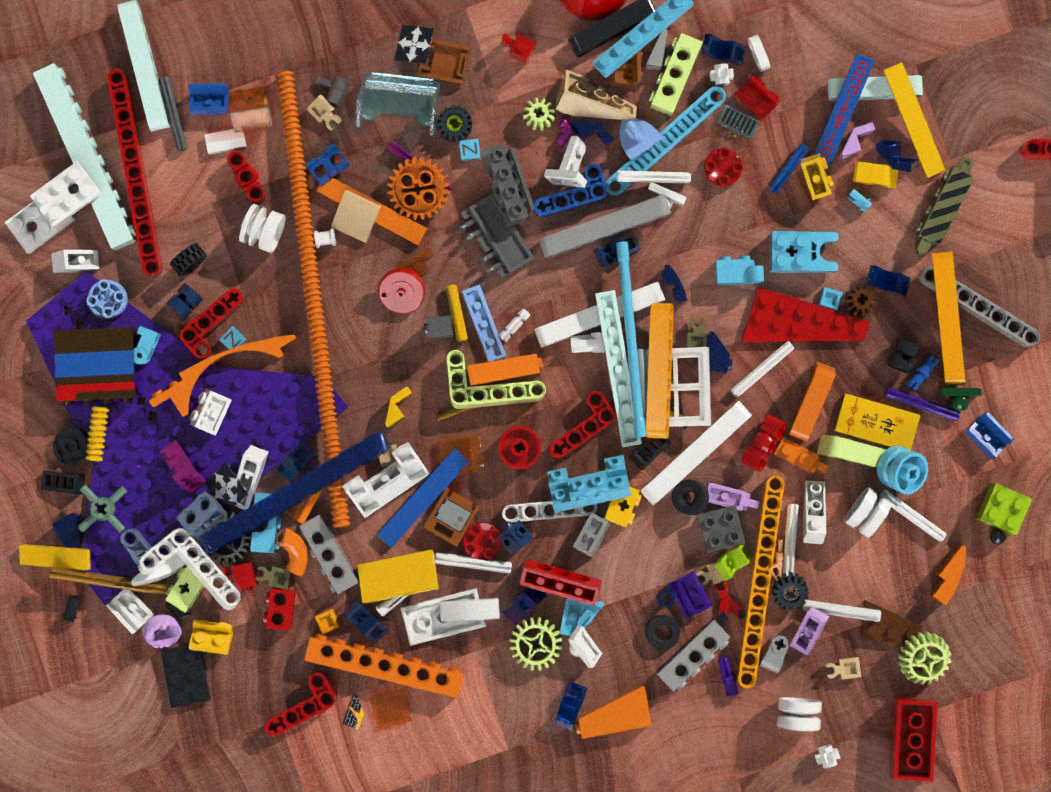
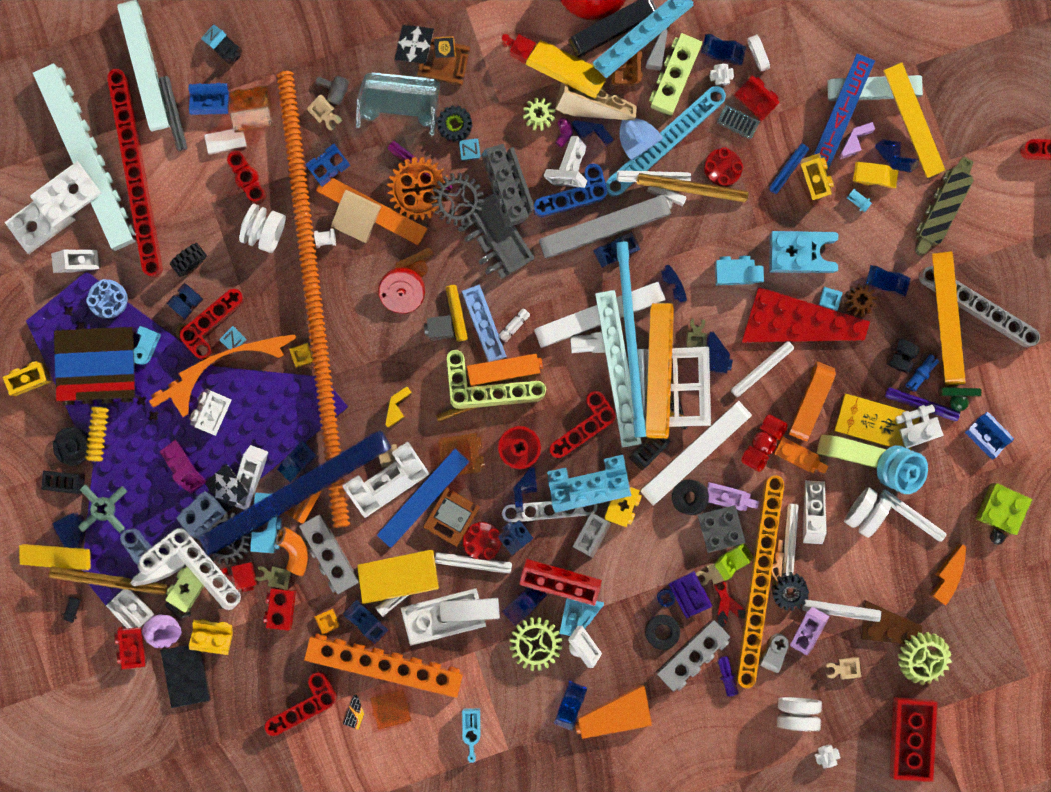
none -> yellow brick [3,361,52,396]
none -> red bracket [114,627,146,670]
none -> medium azure tile [201,25,226,49]
none -> black bracket [211,36,242,65]
none -> yellow tile [289,343,314,368]
none -> dark grey gear [431,172,484,226]
none -> black tile [434,36,456,58]
none -> medium azure piece [462,708,481,762]
none -> clear blue slope [513,467,537,513]
none -> yellow tile [526,40,608,99]
none -> pearl gold axle [636,173,748,202]
none -> white plate [895,404,943,448]

